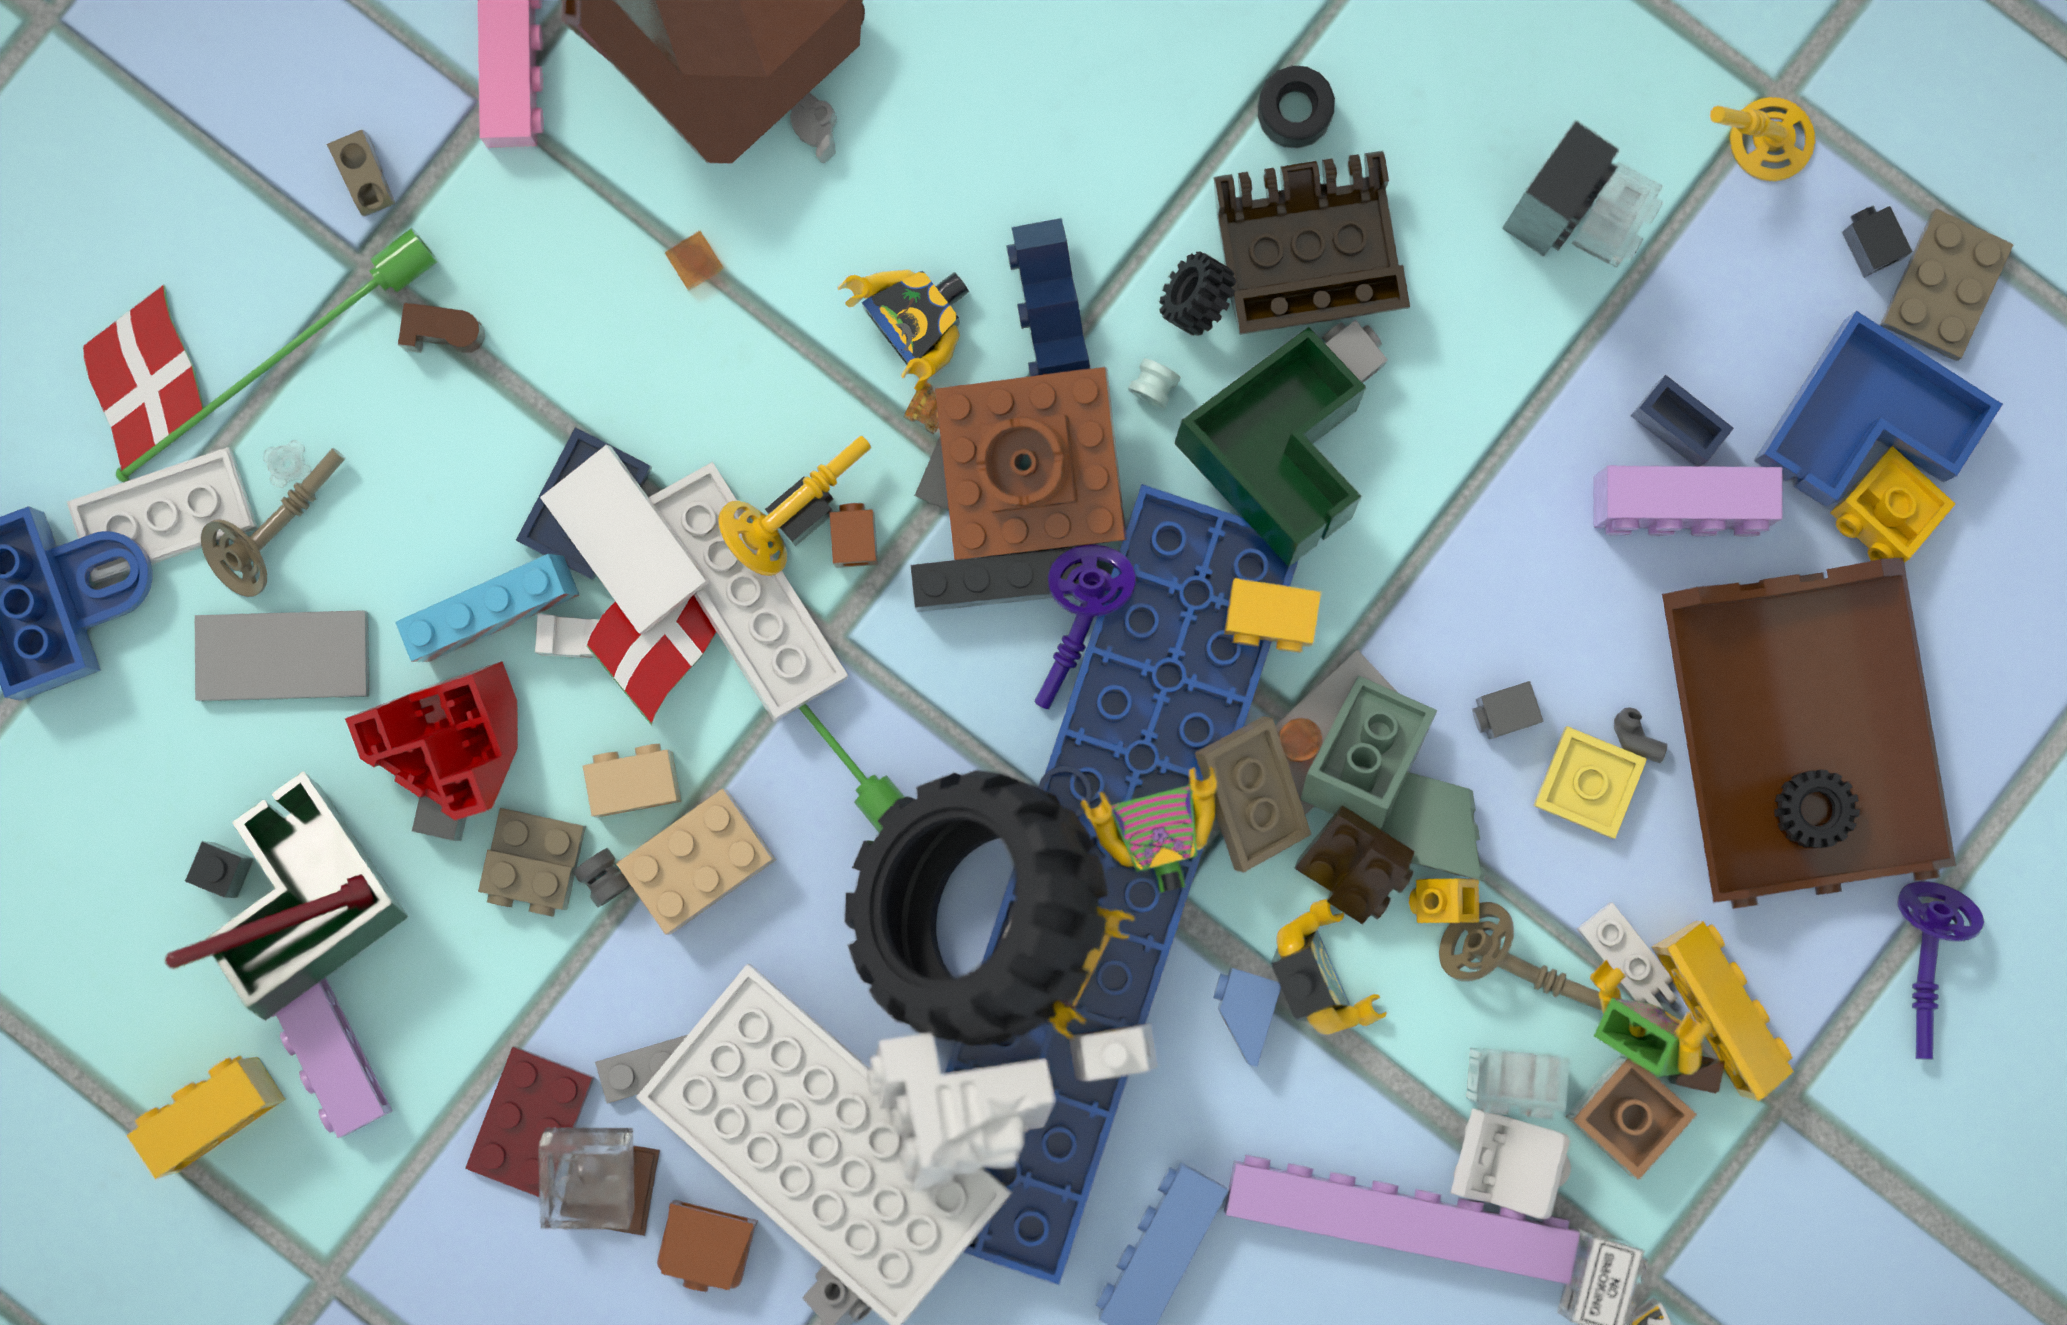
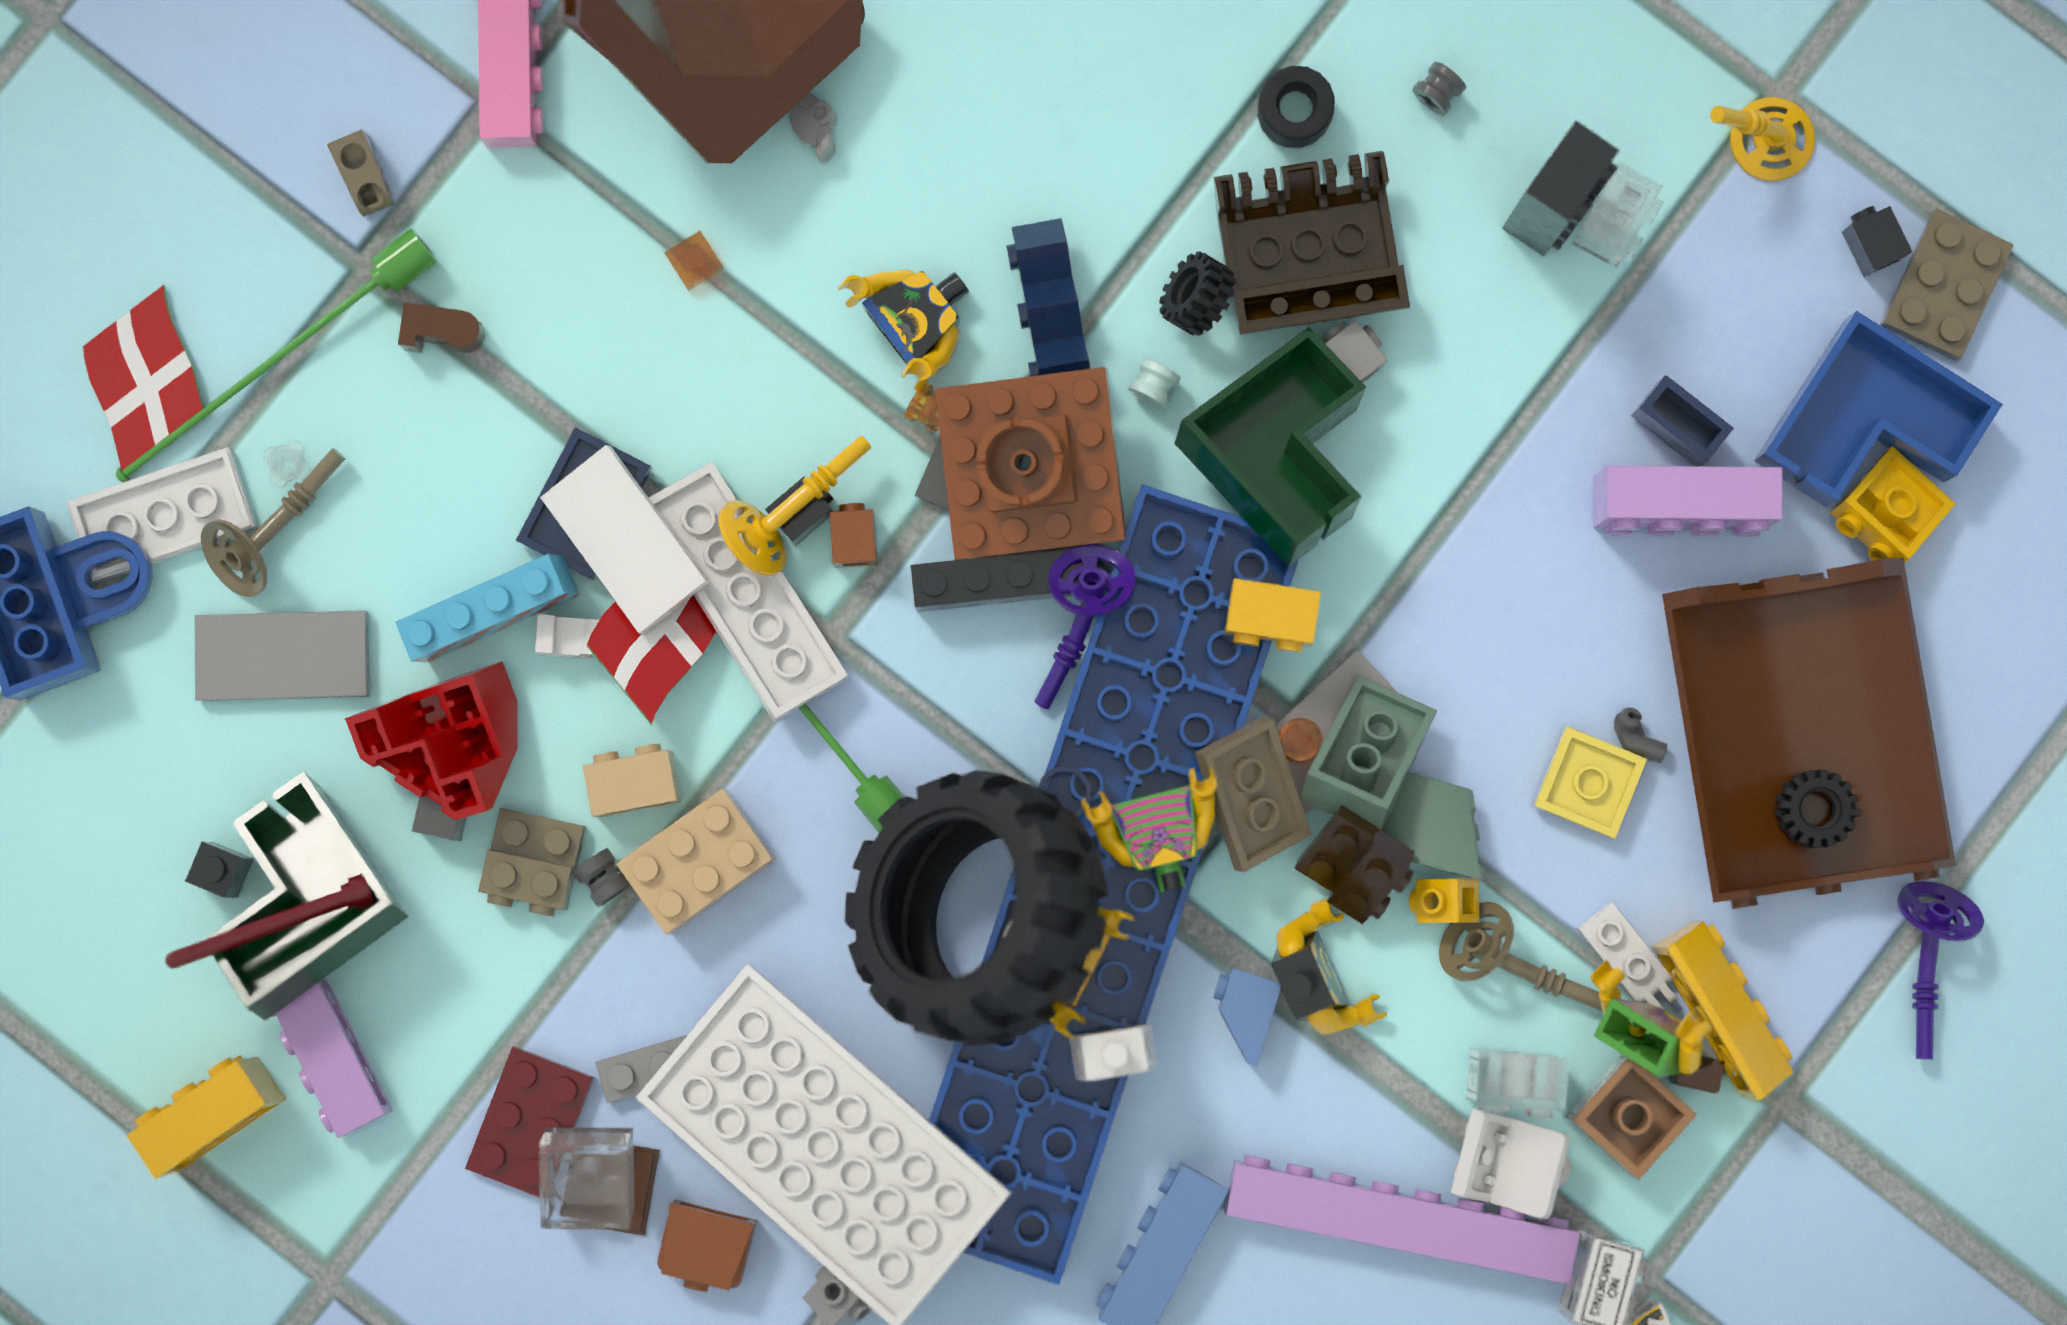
white brick [867,1033,1055,1192] -> none
dark grey brick [1472,681,1544,740] -> none
none -> dark grey wheel [1412,62,1467,115]

